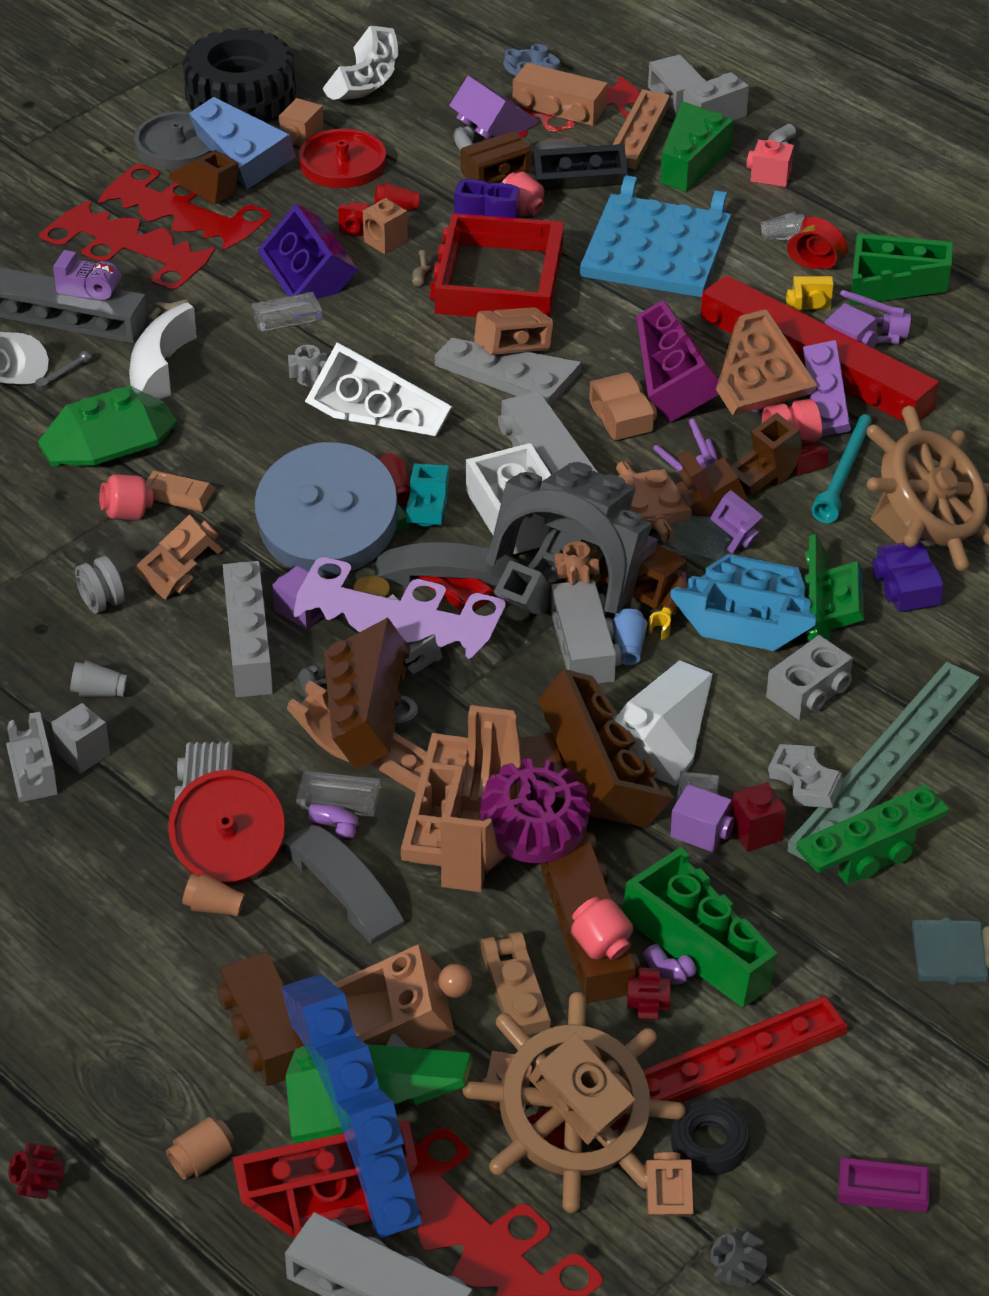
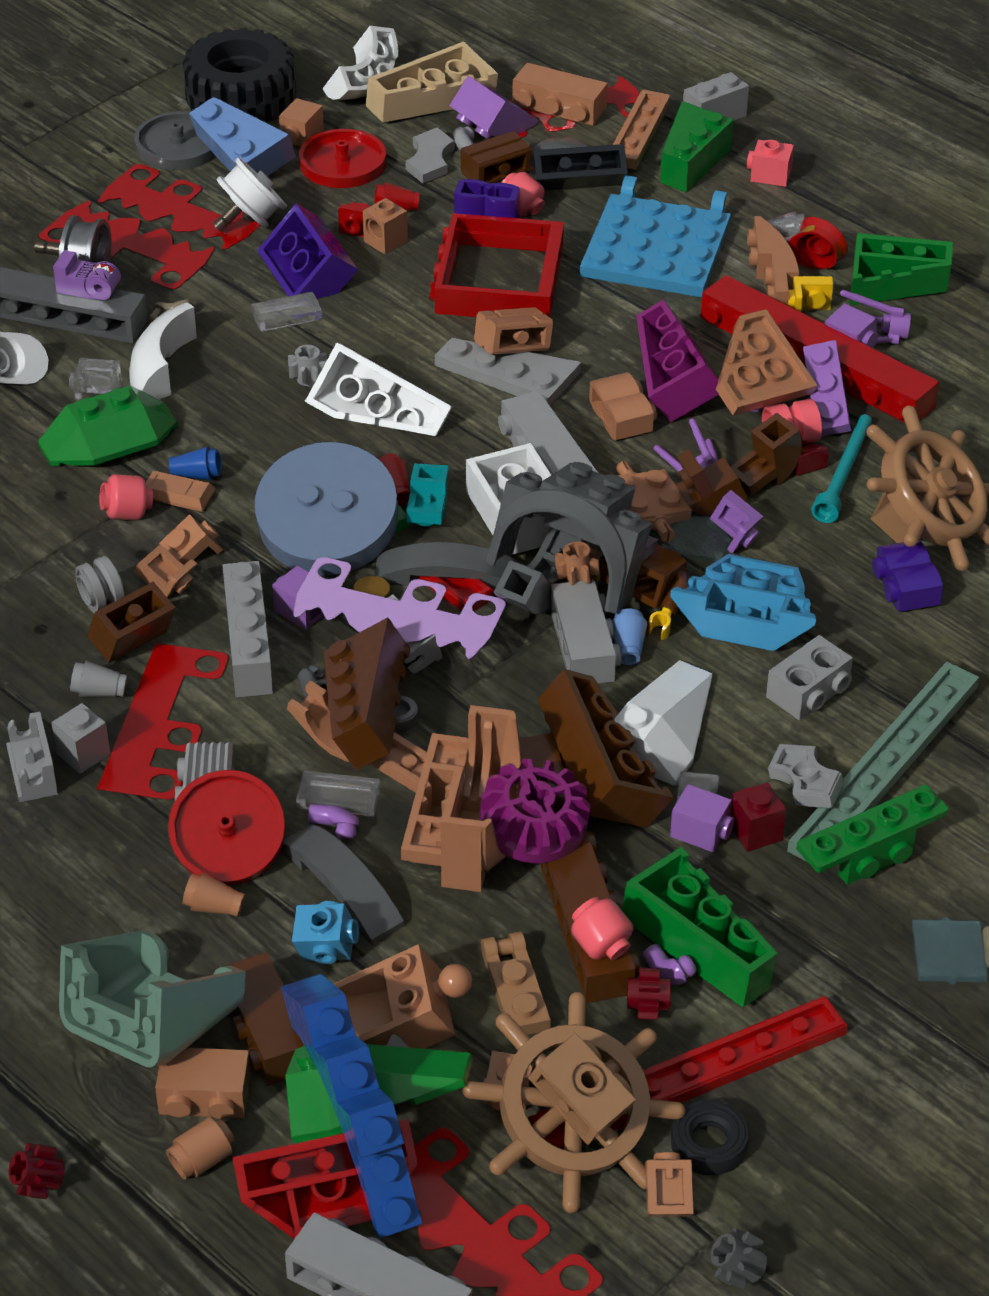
flat silver hinge [35,350,92,391] -> none
reddish brown slope [169,150,239,205] -> none
dark tan piece [412,250,431,287] -> none
sand blue dish [503,44,561,76] -> none
light grey brick [648,54,706,116] -> none
light grey arm [768,124,796,144] -> none
green bracket [805,534,864,642] -> none
magenta tile [838,1157,929,1213] -> none
none -> flat silver wheel [34,215,112,263]
none -> sand green windscreen [59,930,246,1068]
none -> clear bracket [69,358,123,402]
none -> reddish brown brick [87,581,175,663]
none -> red piece [97,643,228,800]
none -> nougat brick [155,1048,251,1120]
none -> blue cone [169,446,222,480]
none -> white wheel [213,157,287,232]
none -> dark azure brick [292,901,359,964]
none -> tan wedge [366,41,498,122]
none -> light grey tile [405,127,455,184]
none -> nougat slope [747,216,799,306]

